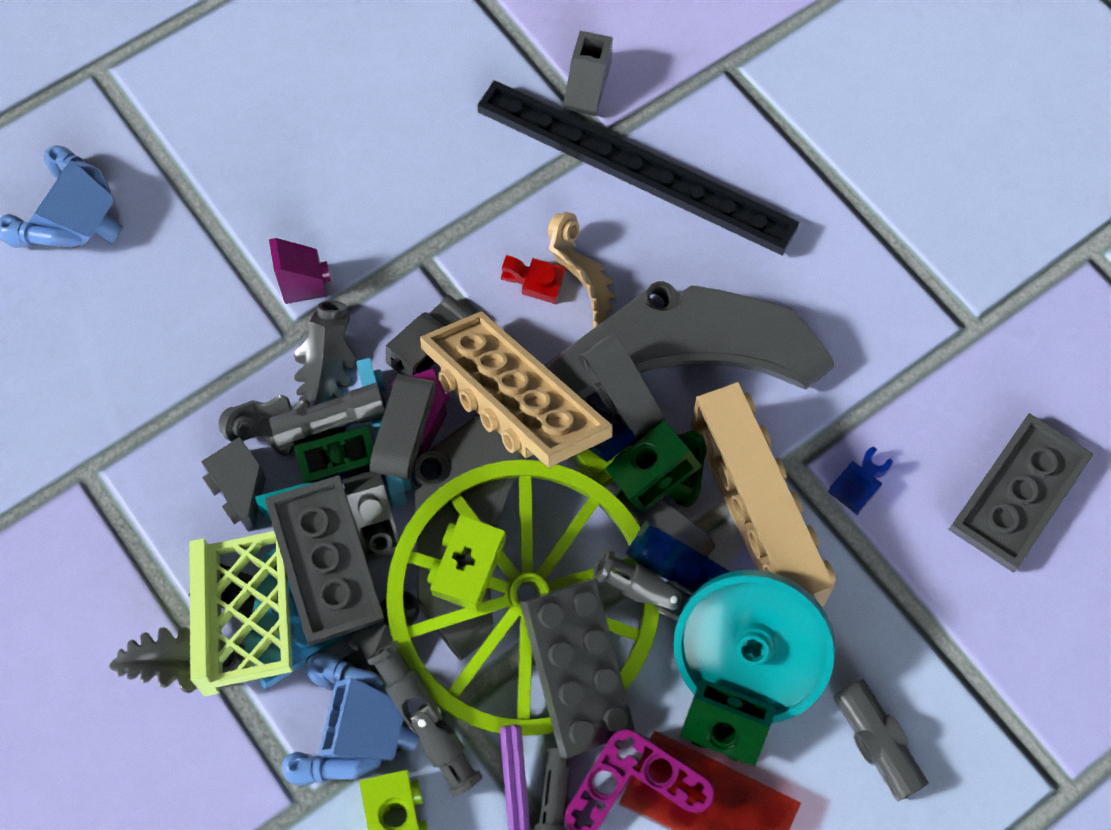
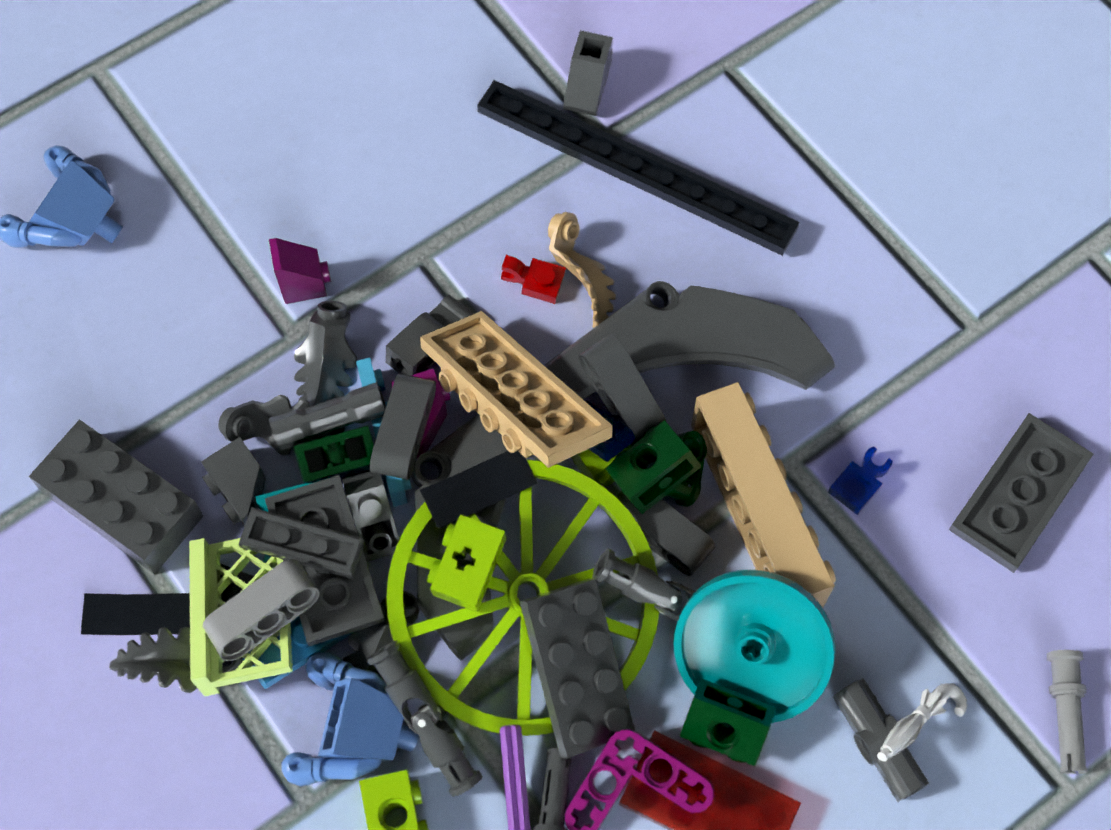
clear blue plate [625,520,732,591] -> none
none -> dark grey brick [28,419,203,574]
none -> black sticker [81,593,190,636]
none -> light grey beam [203,559,319,661]
none -> dark grey tile [238,508,365,579]
none -> black sticker [420,451,538,529]
none -> white piece [878,683,967,761]
none -> light grey pin [1047,650,1087,774]

